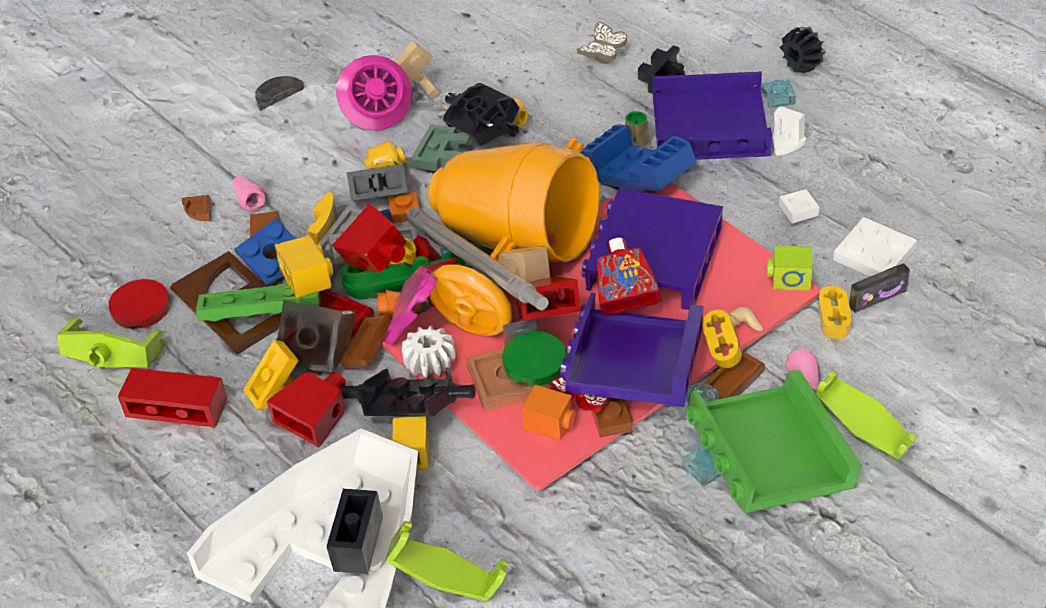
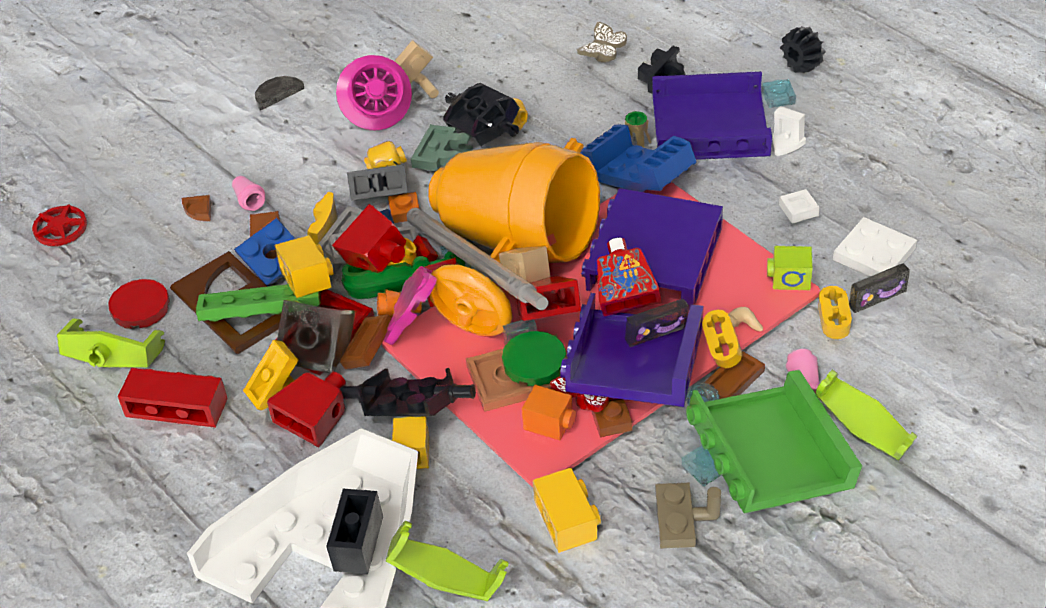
white gear [401,325,456,378] -> none
none -> red wheel [32,204,87,246]
none -> yellow brick [533,468,601,553]
none -> clear smoke tile [625,299,689,347]
none -> dark tan plate [655,482,721,549]

